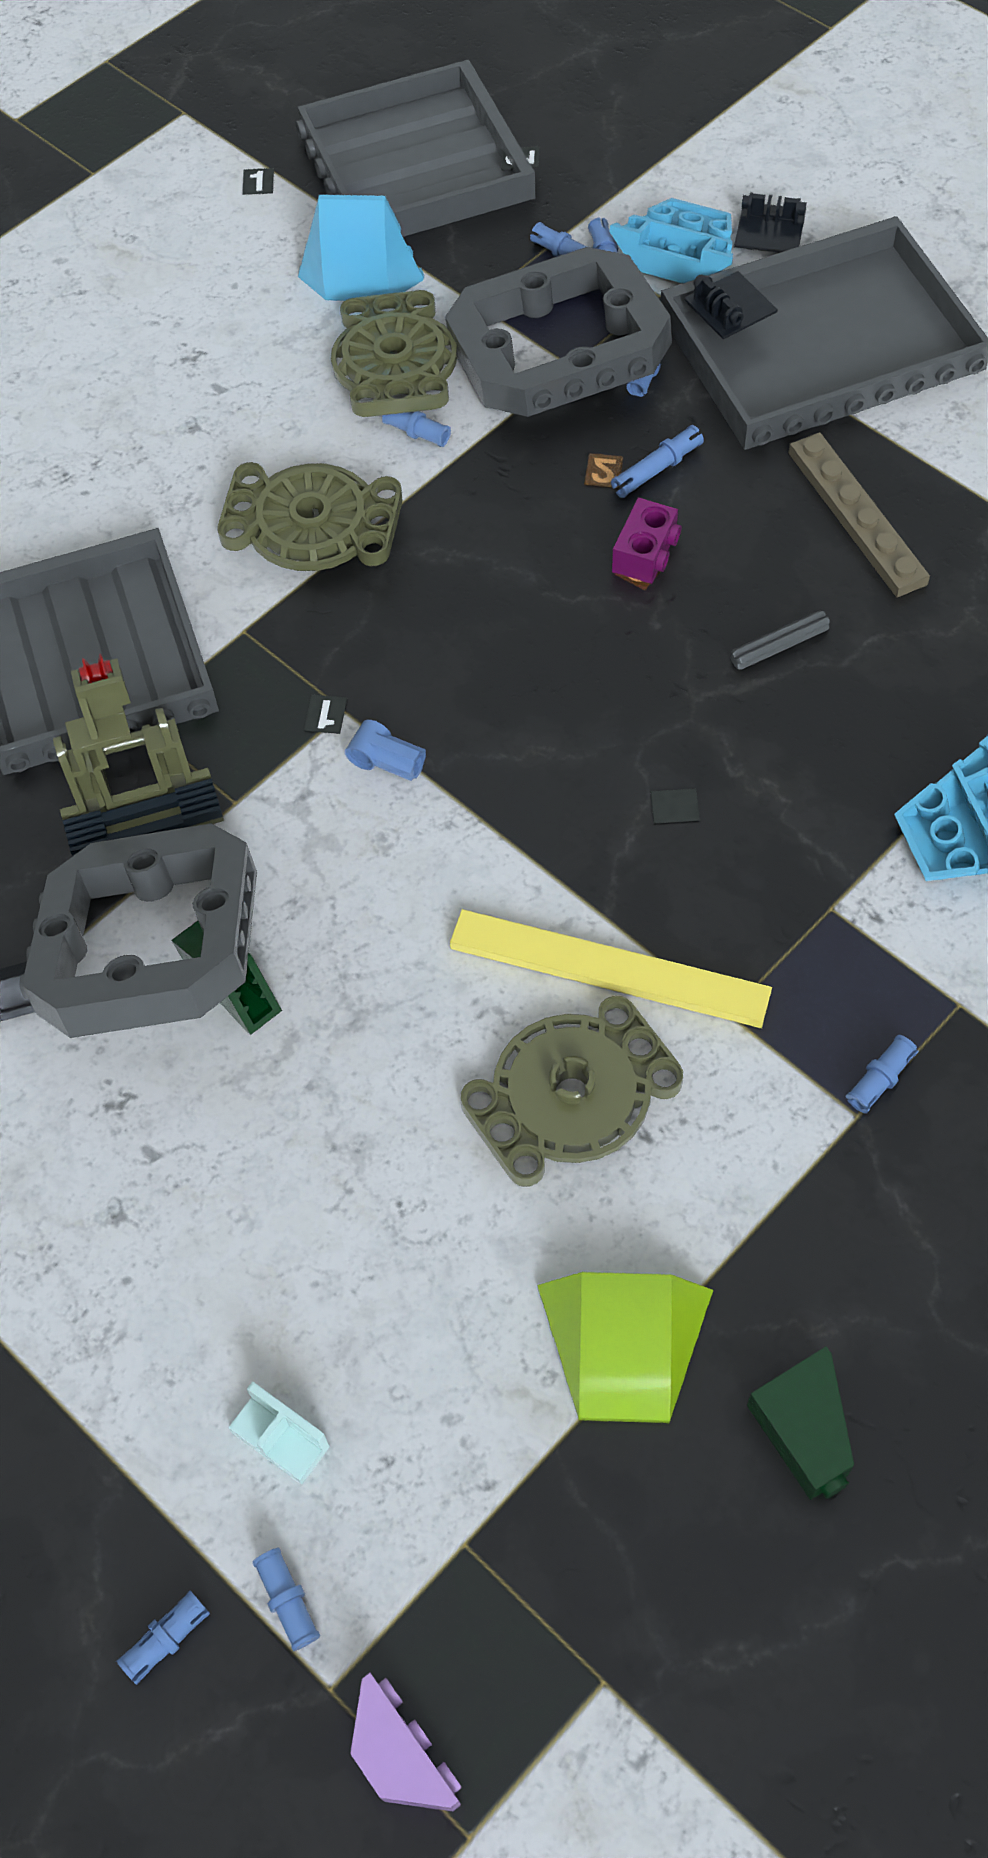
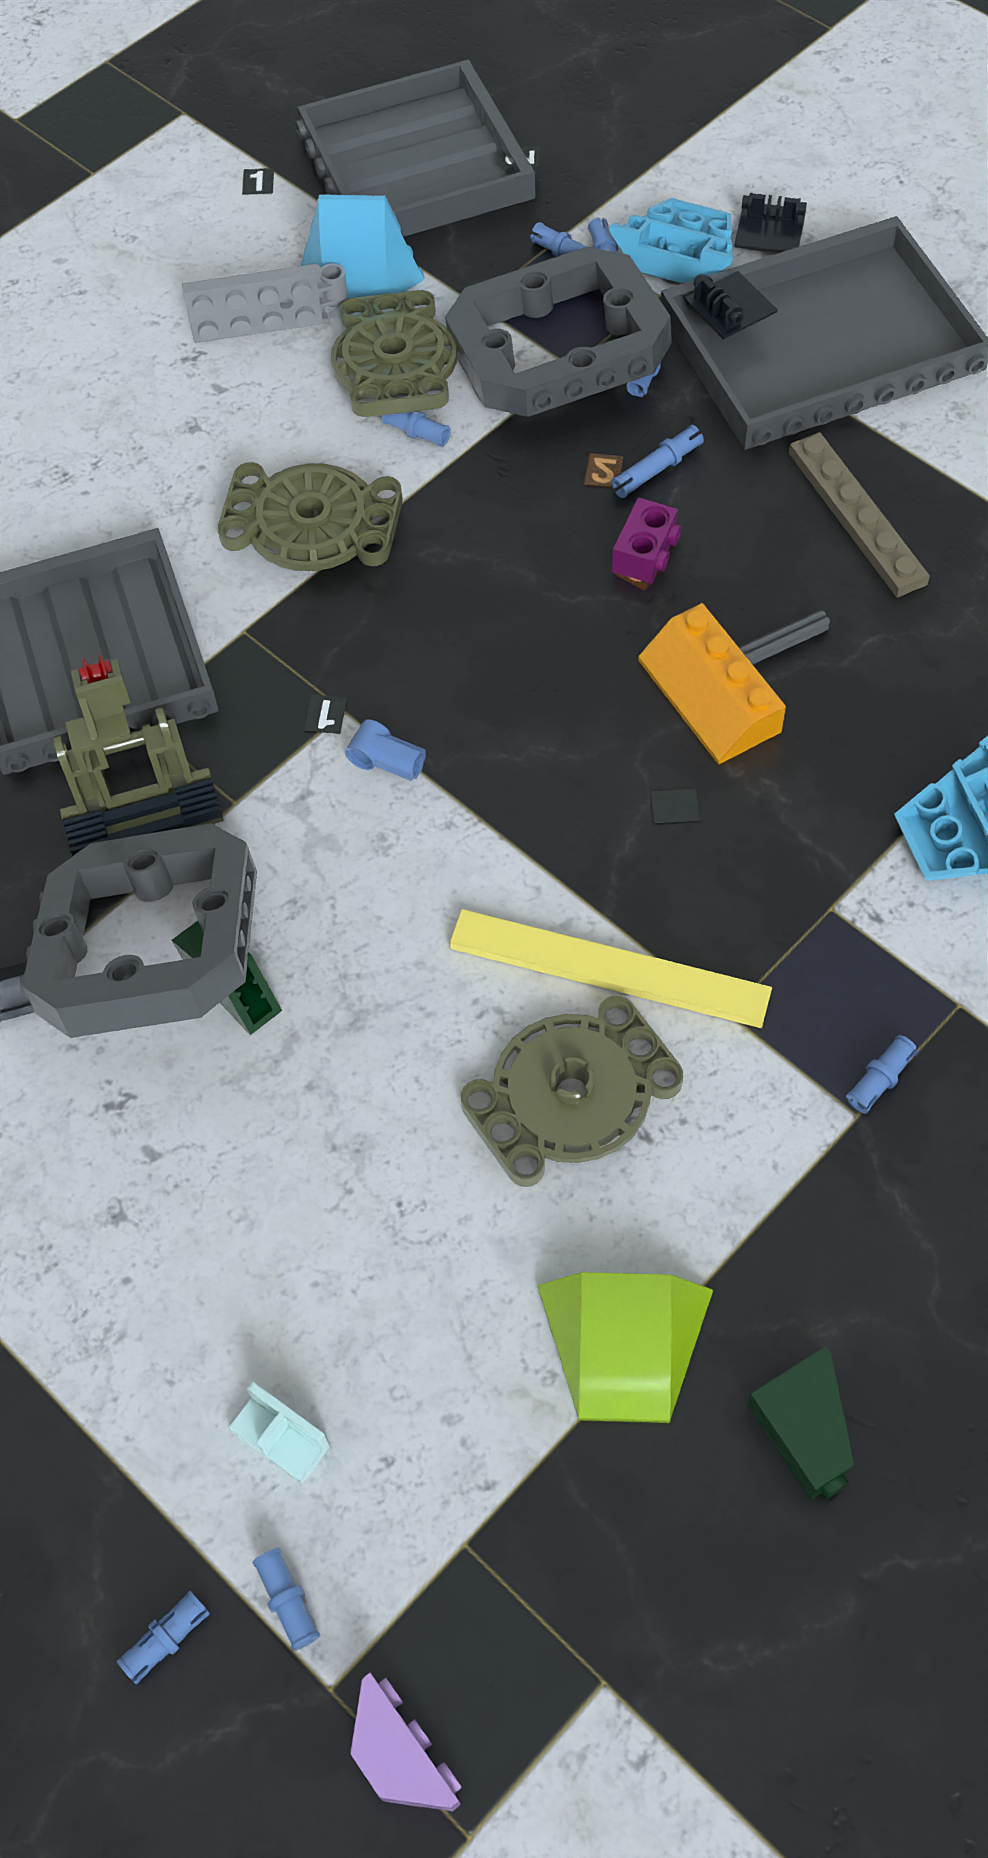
none -> light grey hinge [182,263,348,343]
none -> light orange slope [638,603,786,765]

